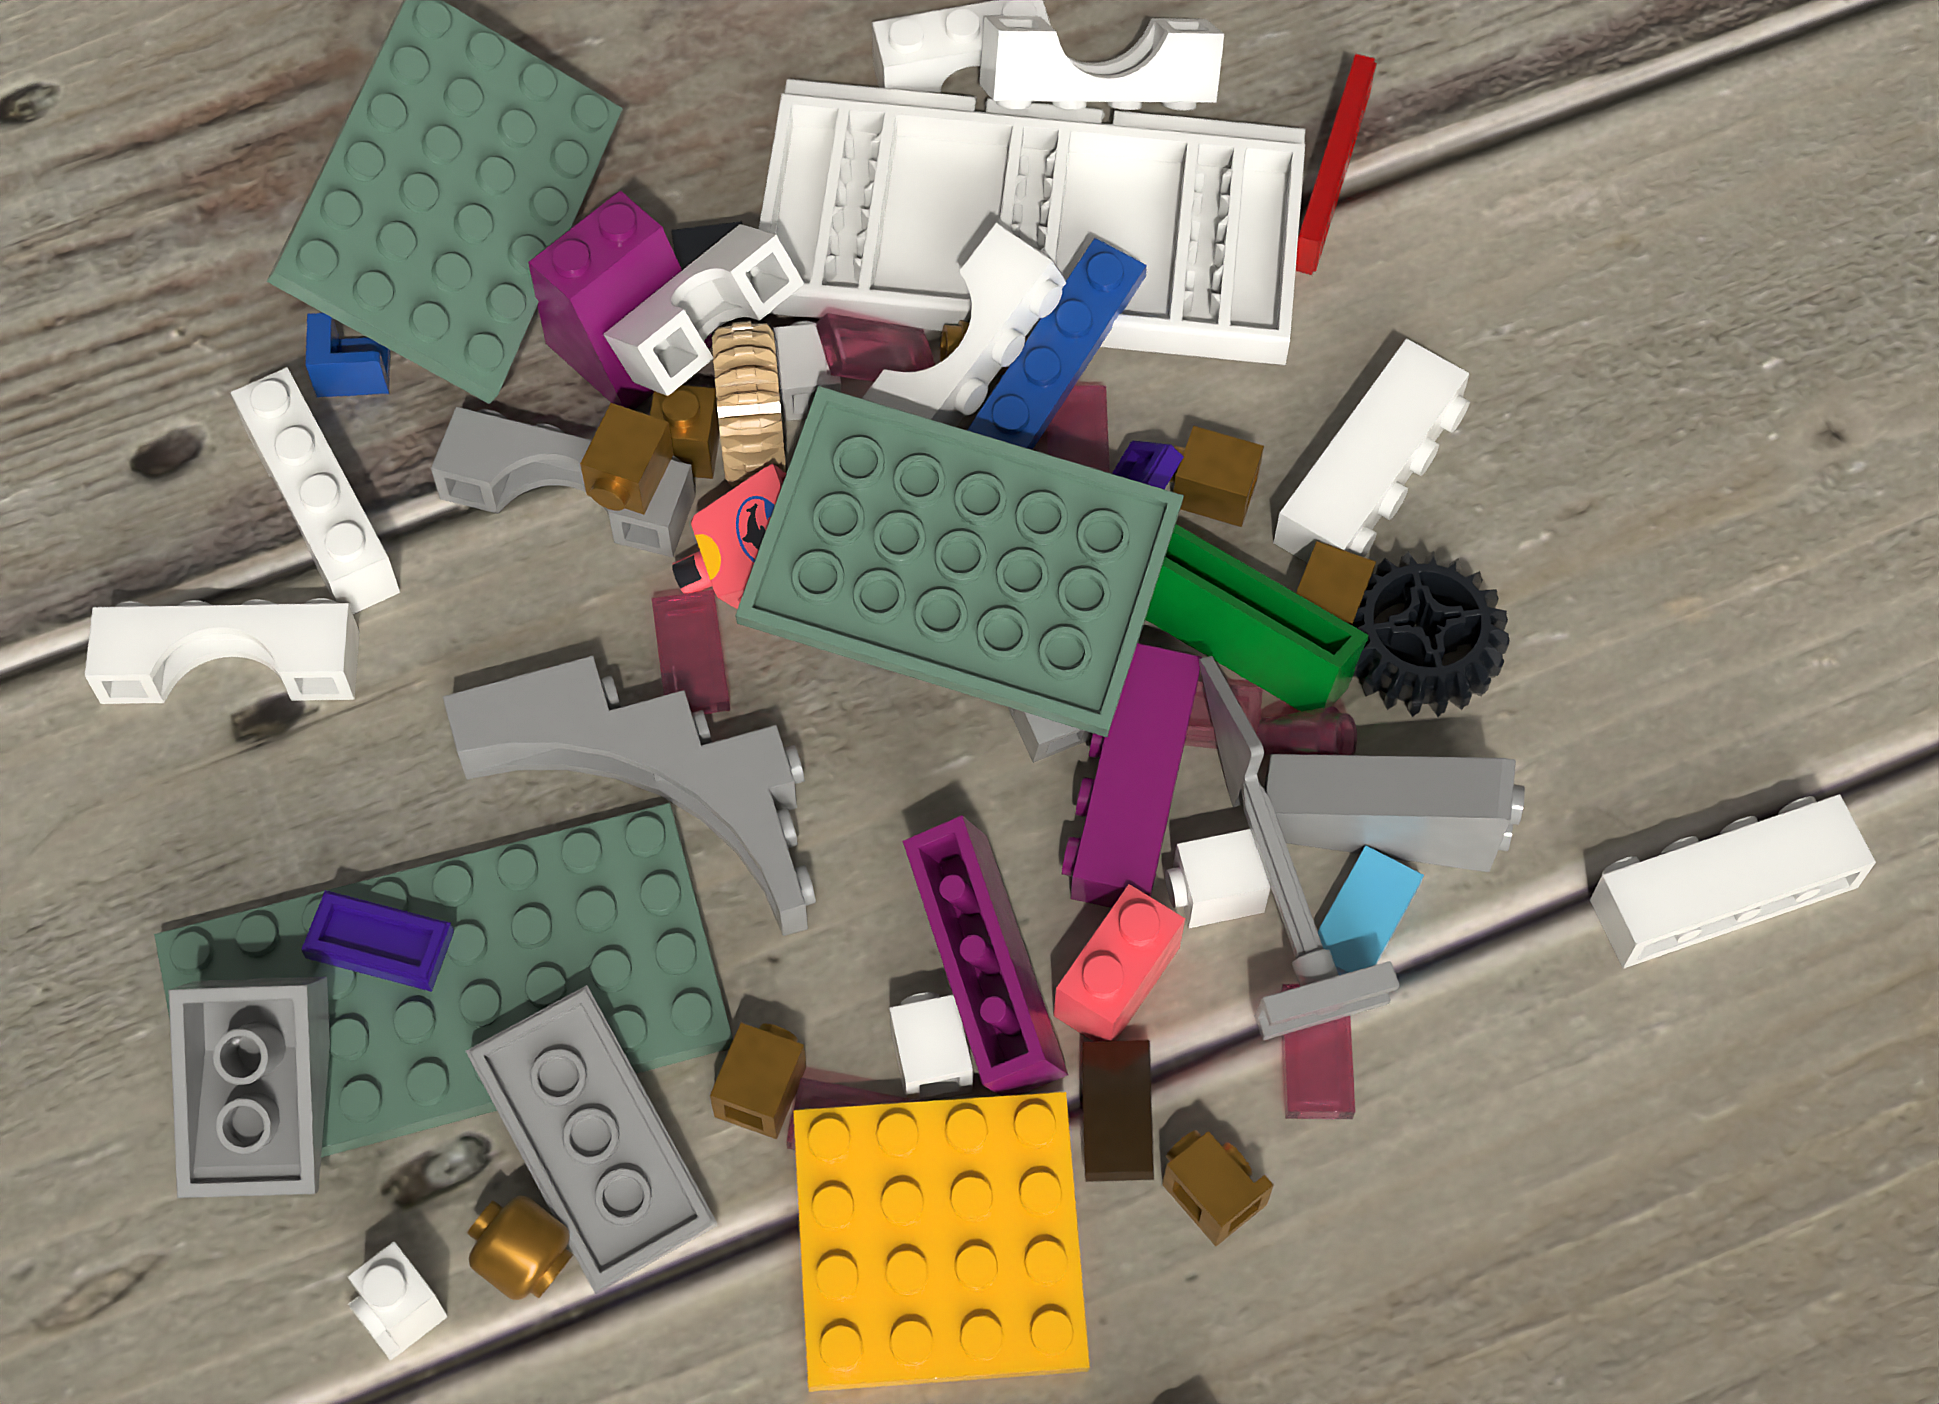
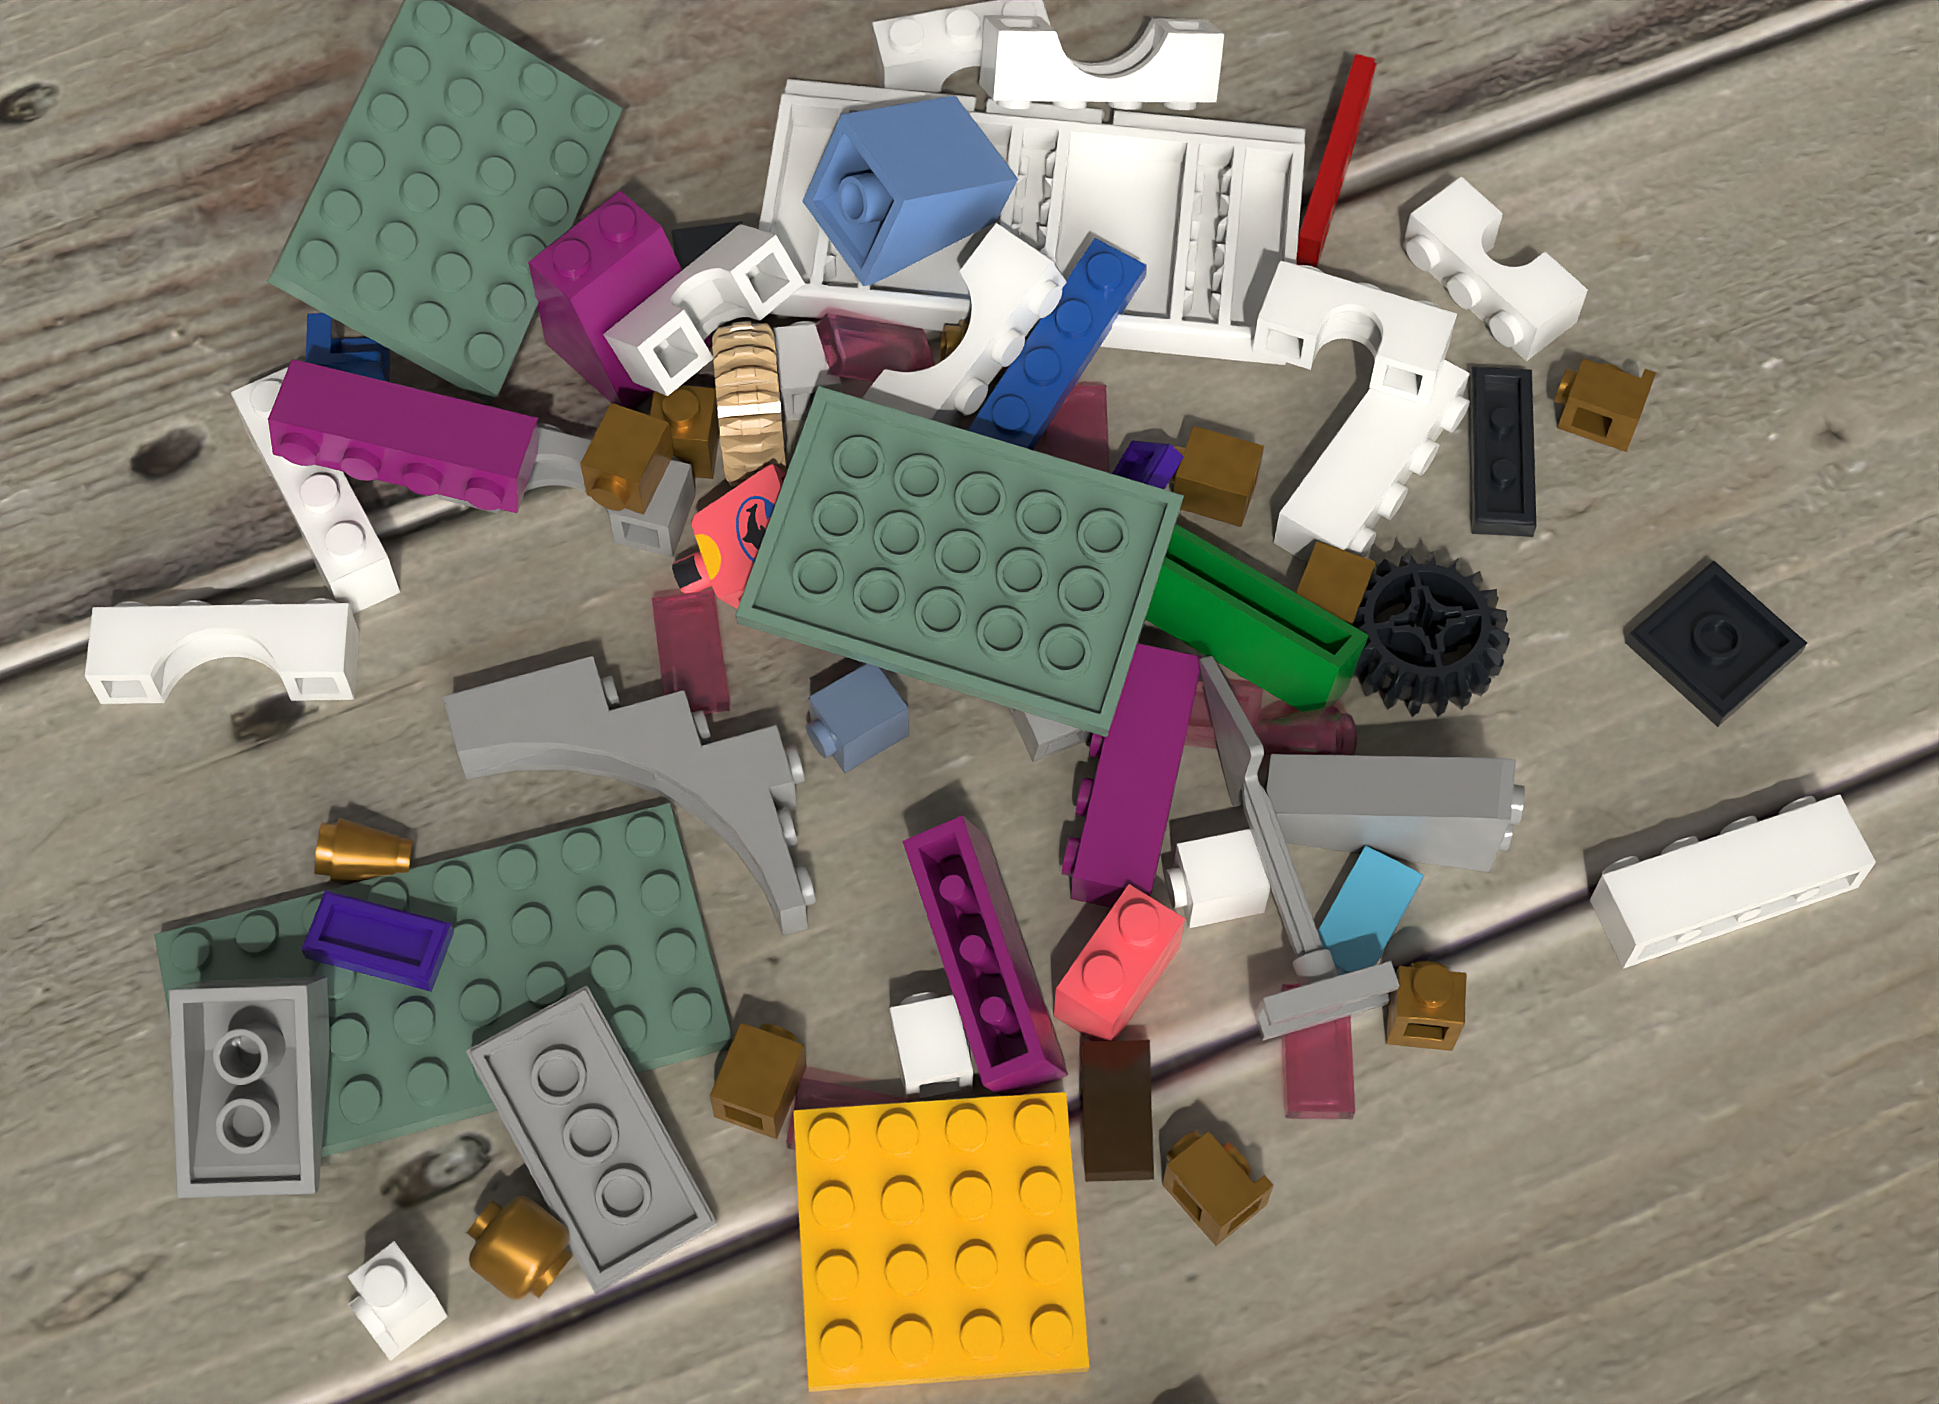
none -> magenta brick [268,359,538,513]
none -> pearl gold cone [314,818,413,883]
none -> medium blue slope [802,95,1018,286]
none -> sand blue brick [805,664,909,773]
none -> white arch [1252,260,1457,406]
none -> pearl gold brick [1386,961,1467,1051]
none -> white arch [1402,176,1588,362]
none -> black tile [1469,366,1537,537]
none -> pearl gold brick [1554,358,1657,452]
none -> black tile [1625,561,1807,727]

